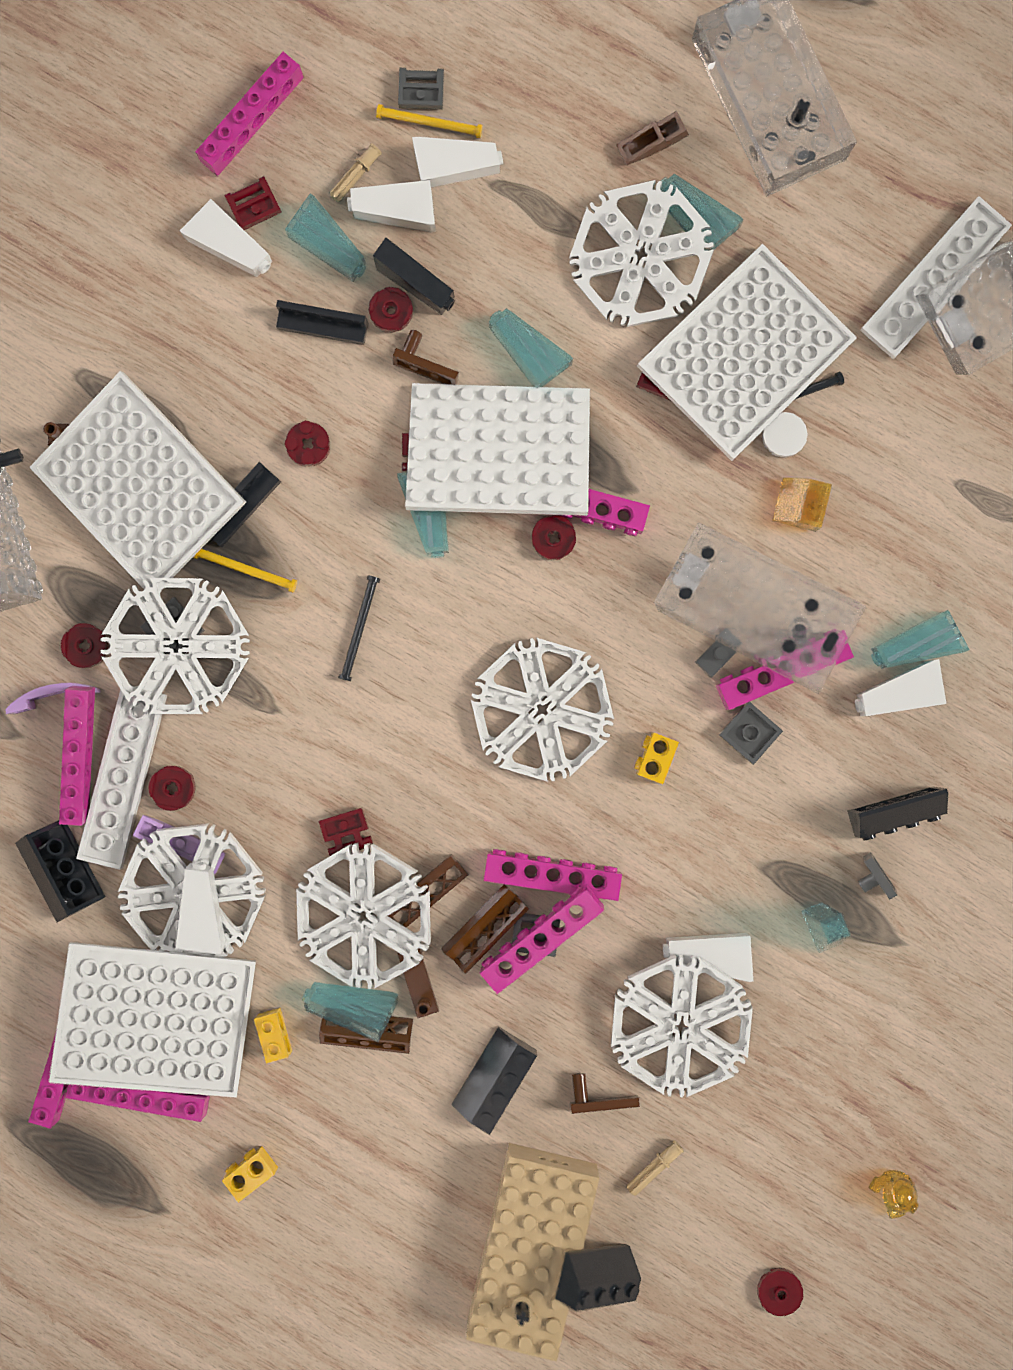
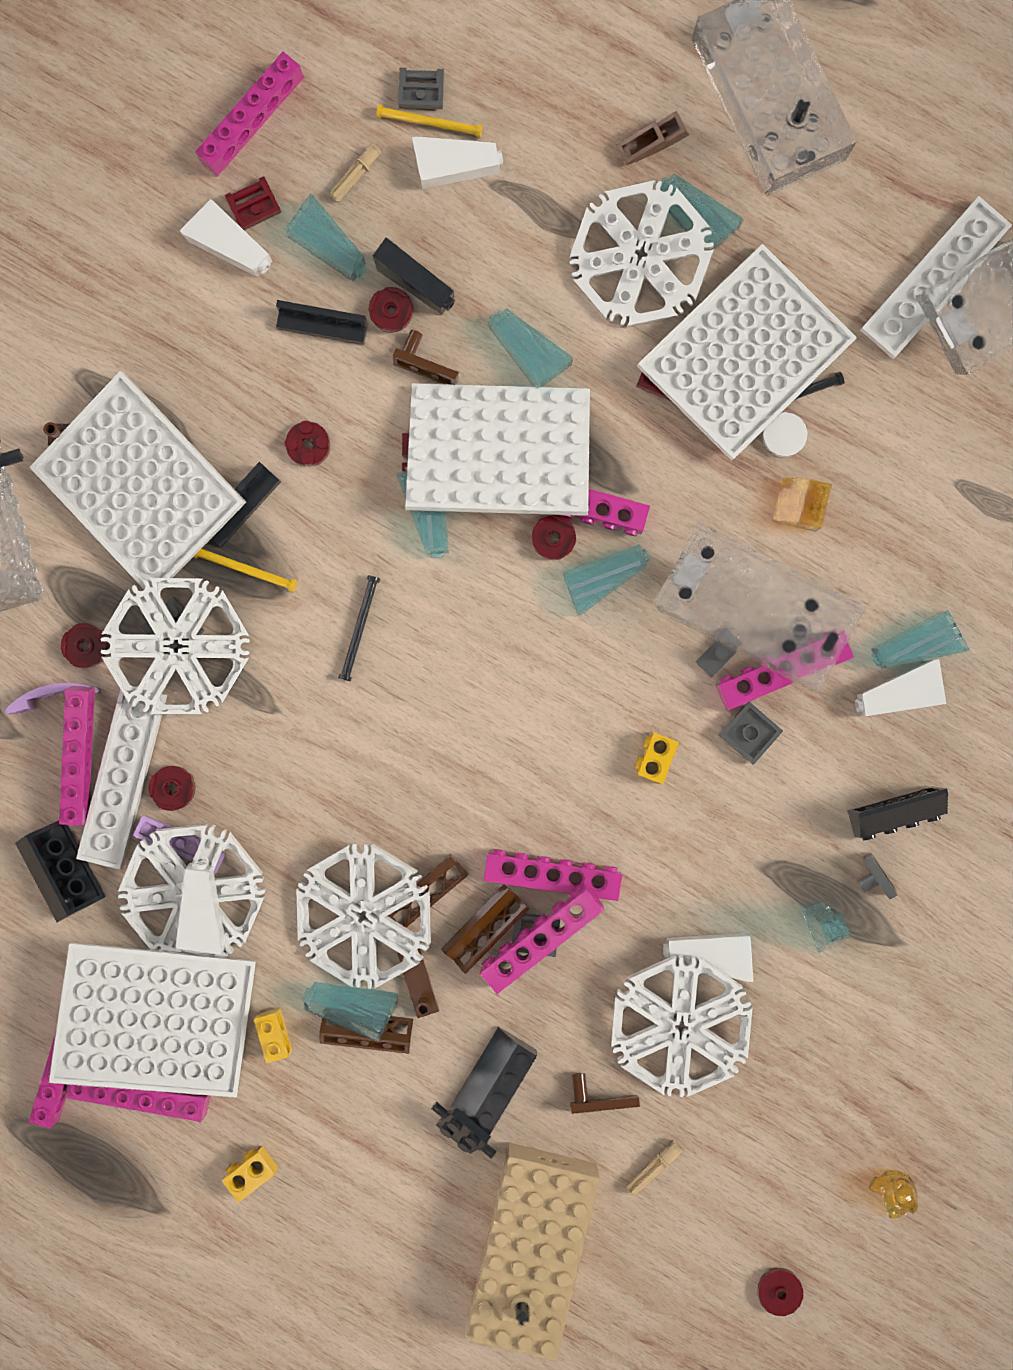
dark red plate [318,807,373,856] -> none
white slope [347,180,436,233] -> none
white plate [471,638,614,782] -> none
black slope [555,1244,641,1312] -> none
none -> black plate [431,1101,497,1159]
none -> clear light blue slope [563,544,649,616]

